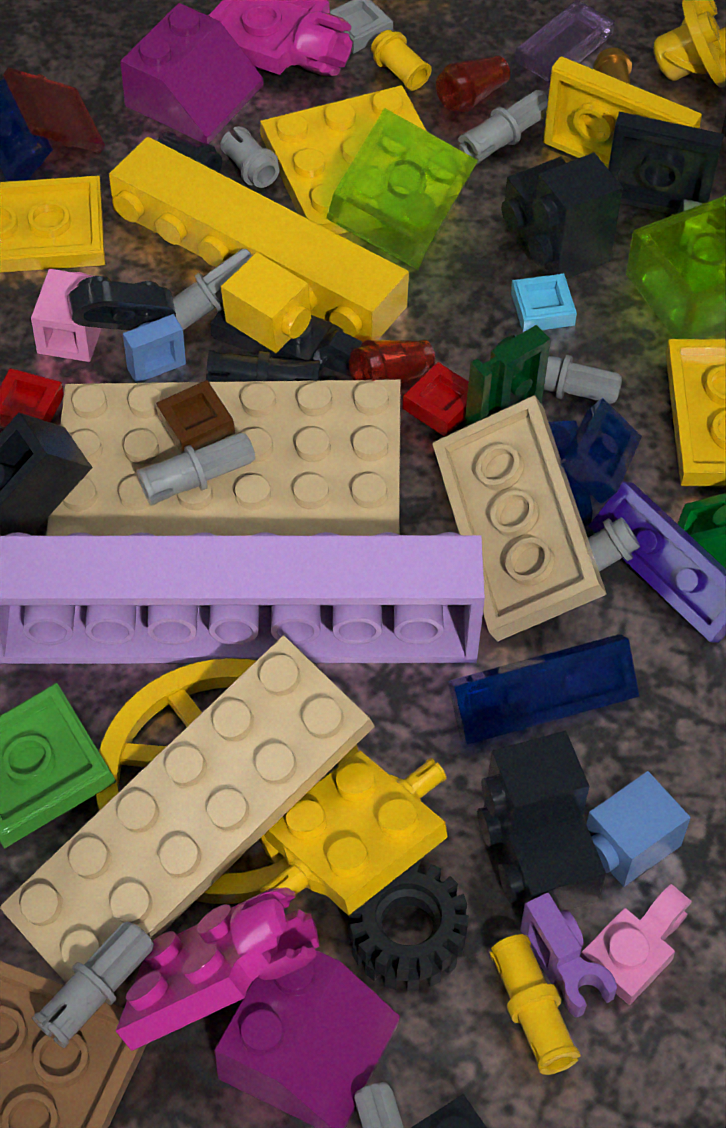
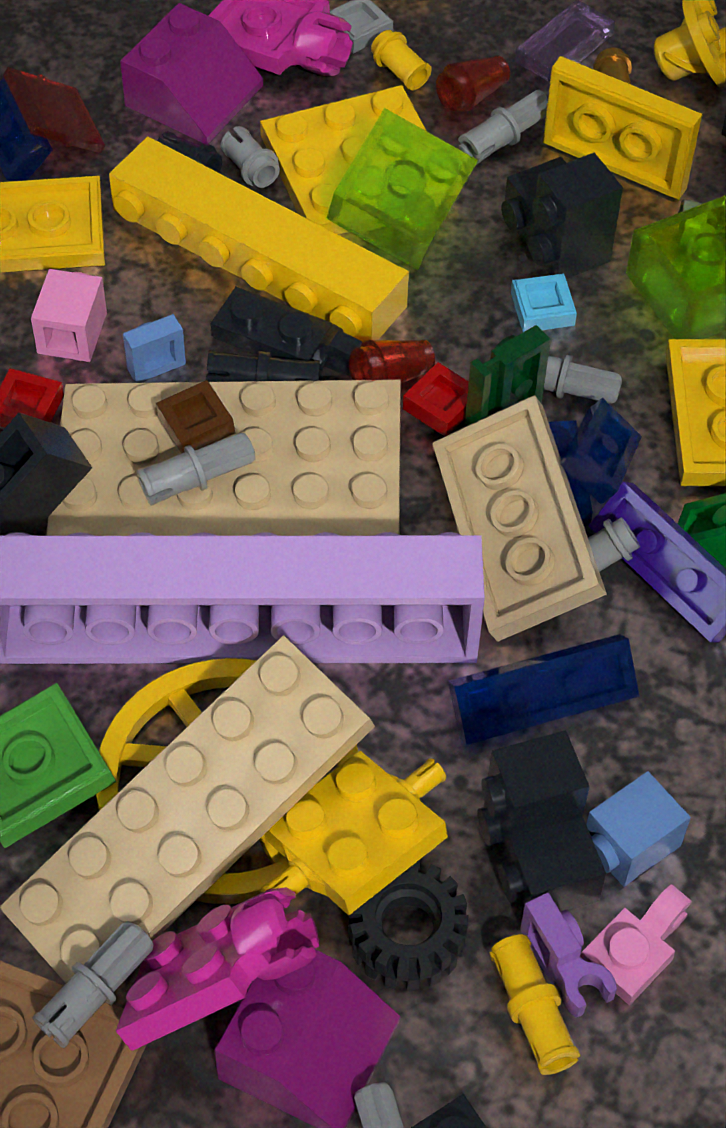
black plate [68,276,176,330] -> none
light grey axle [173,249,253,330] -> none
yellow brick [221,252,312,353] -> none
black tile [608,111,724,216] -> none

